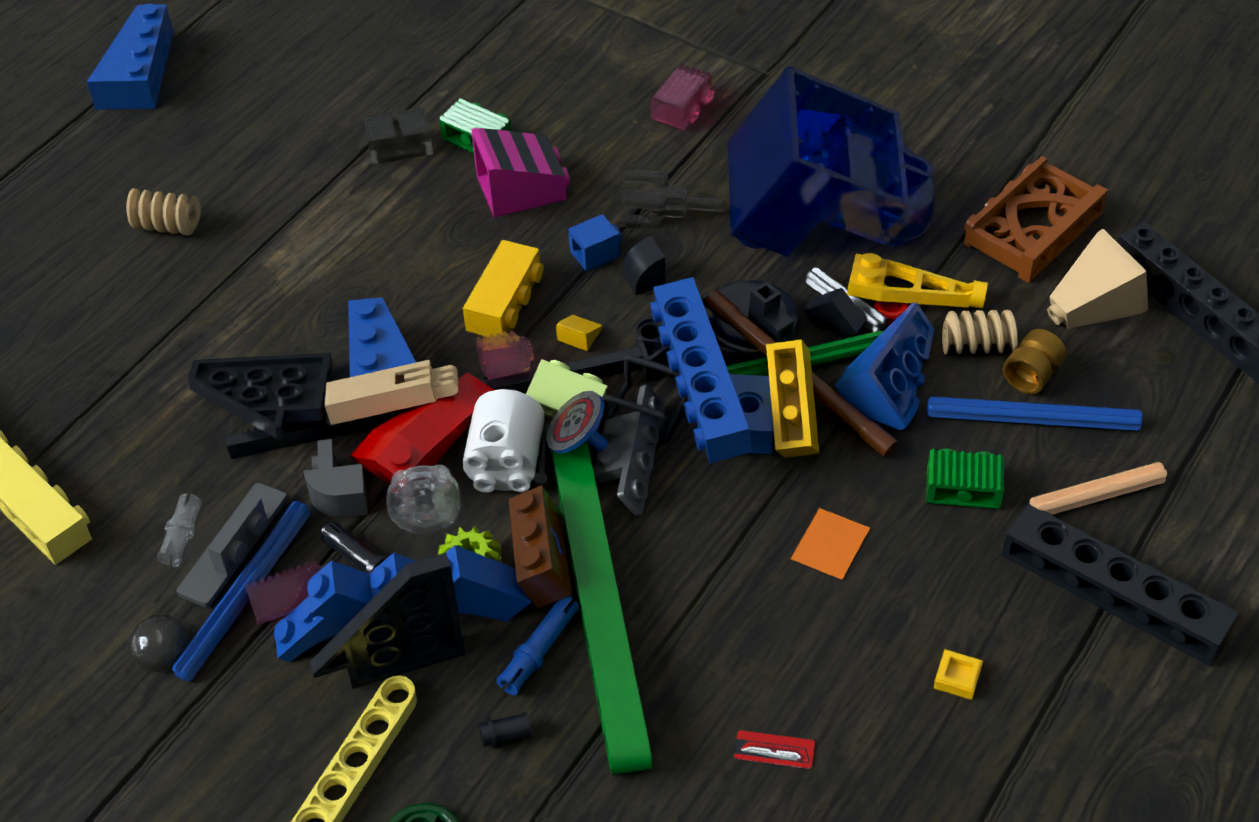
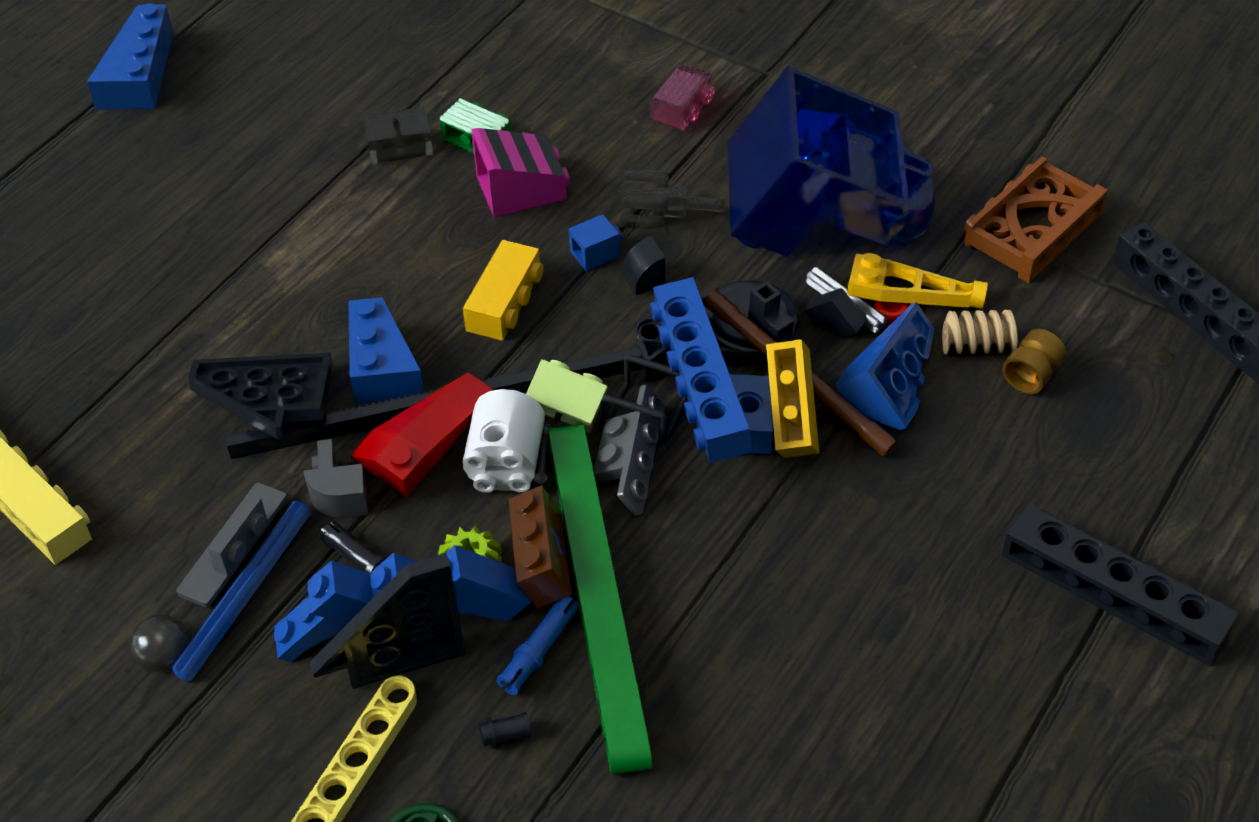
tan piece [126,188,201,235] -> none
clear pin [157,493,202,567] -> none
clear pink brick [245,560,322,625] -> none
tan hinge [325,360,458,425] -> none
clear tile [387,465,461,535] -> none
clear pink brick [475,330,534,380] -> none
shield [546,391,608,453] -> none
yellow slope [556,315,603,351] -> none
green axle [726,331,883,376] -> none
sticker [734,730,815,768] -> none
orange sticker [791,508,870,580] -> none
green brick [926,448,1004,509] -> none
blue axle [927,396,1143,431] -> none
yellow tile [933,649,983,700] -> none
light nougat axle [1030,462,1167,515] -> none
tan slope [1047,229,1148,329] -> none

